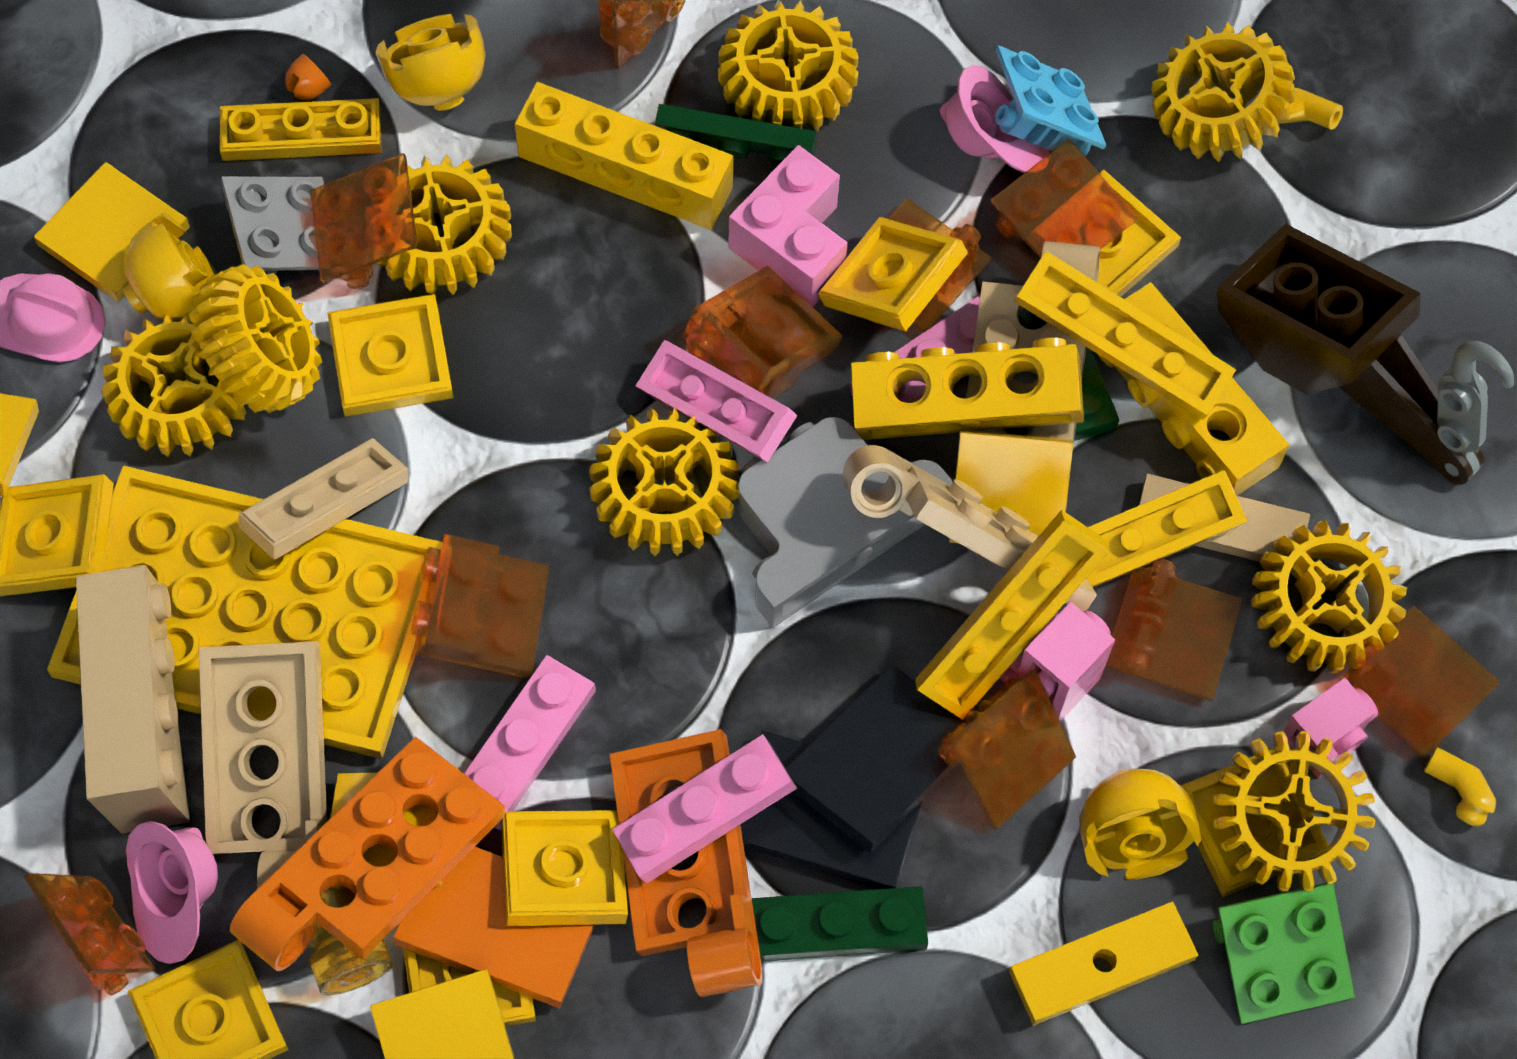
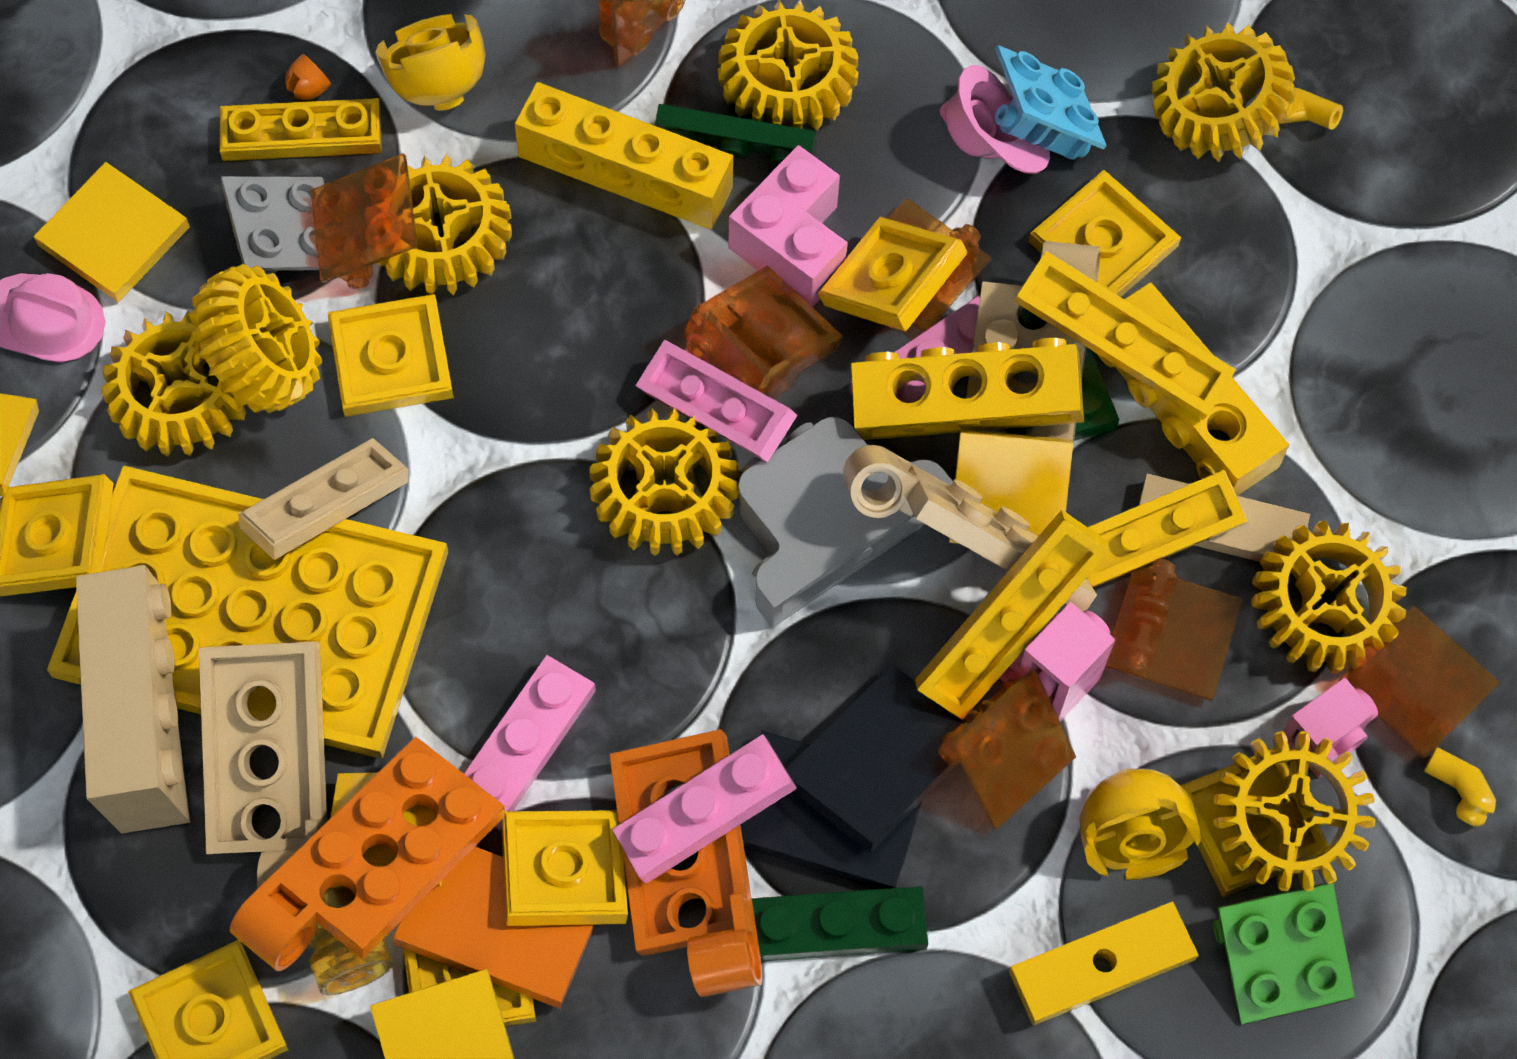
clear orange hinge [24,873,155,996] -> none
yellow cylinder [122,213,217,322] -> none
bright pink piece [126,821,218,964] -> none
clear orange plate [411,534,550,678] -> none
clear orange hinge [990,139,1139,259] -> none
dark brown slope [1217,223,1514,485] -> none

